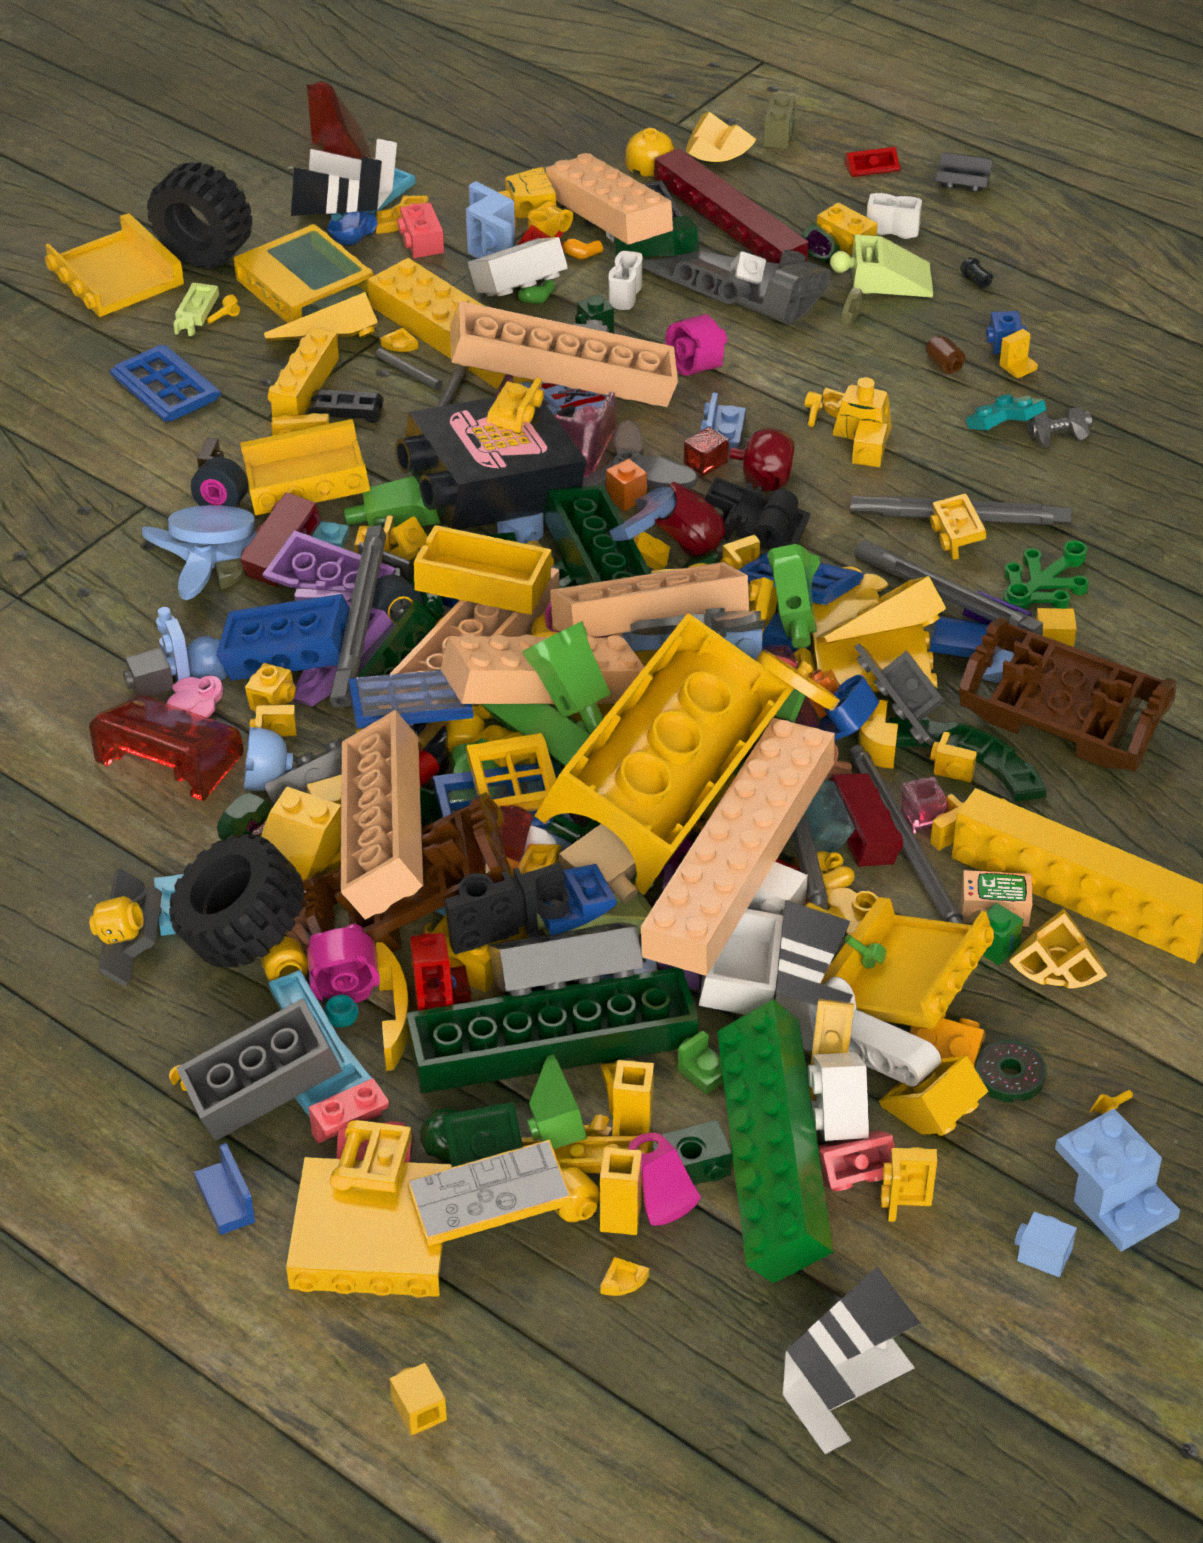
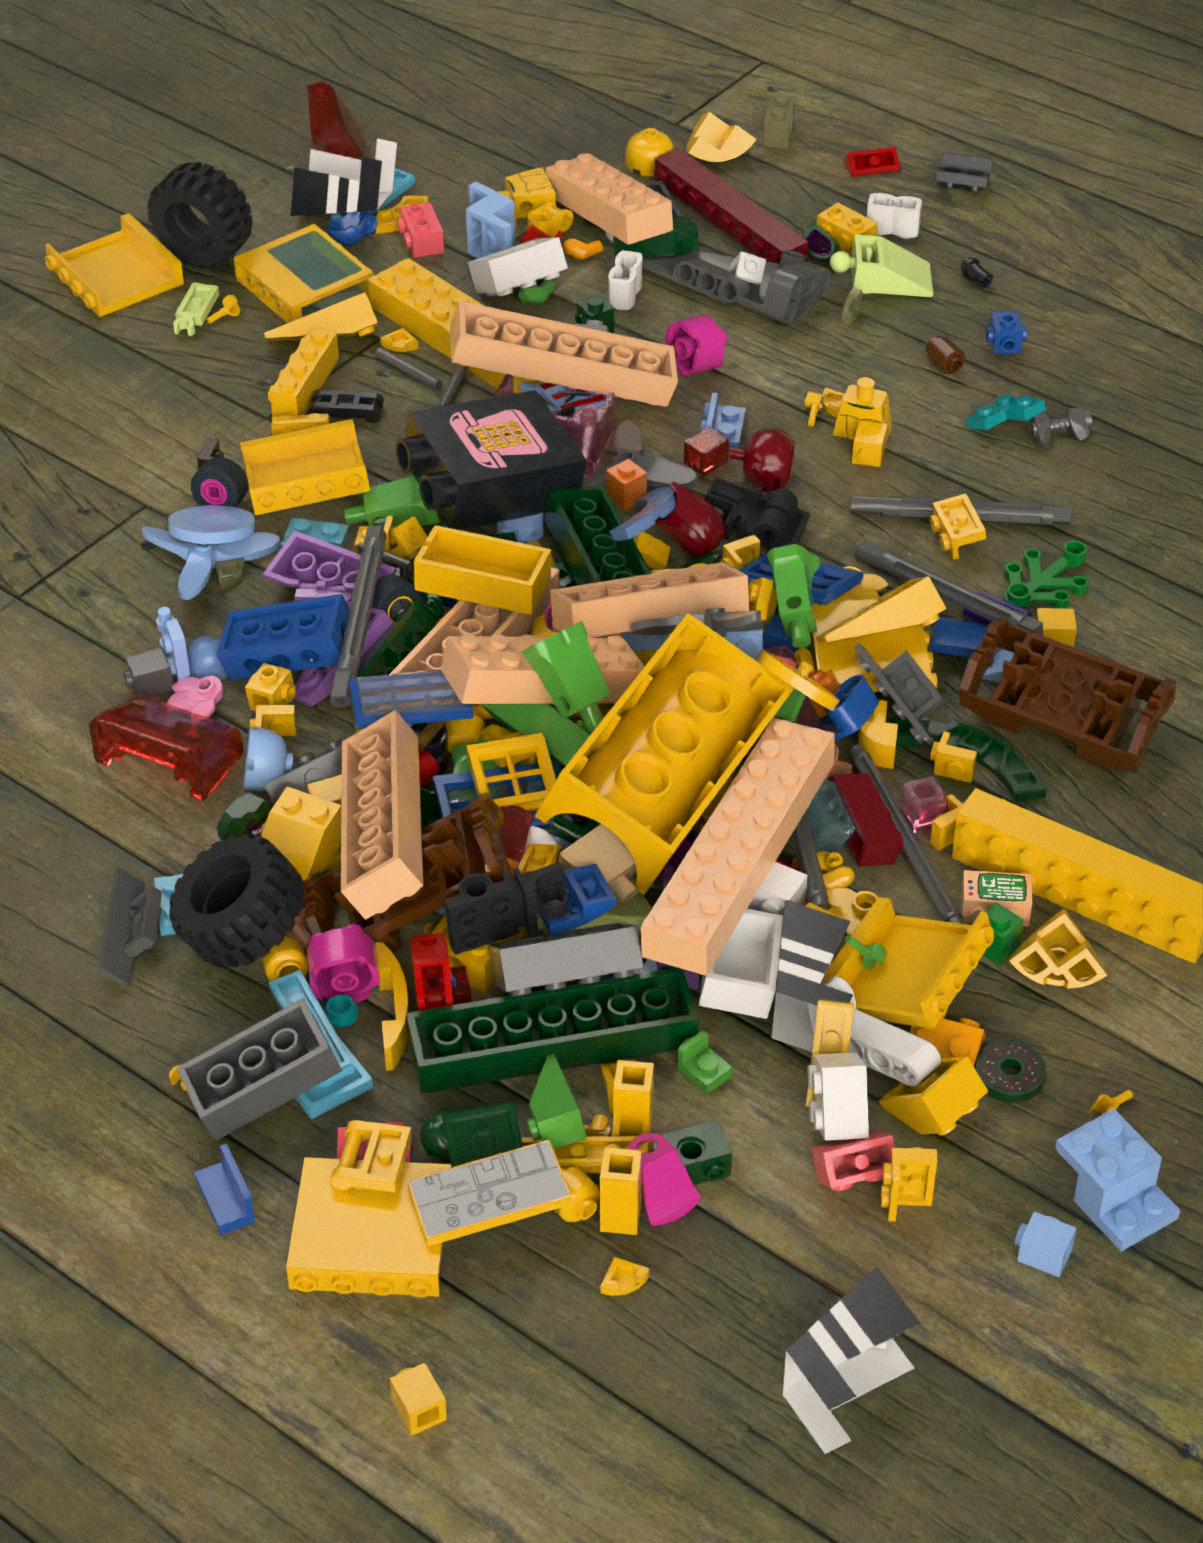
yellow head [89,896,144,944] -> none
blue piece [110,344,221,422] -> none
brick [240,492,322,587] -> none
coral bracket [309,1078,389,1144] -> none
yellow bracket [486,377,545,433] -> none
green brick [717,999,834,1284] -> none
yellow bracket [999,329,1038,378] -> none

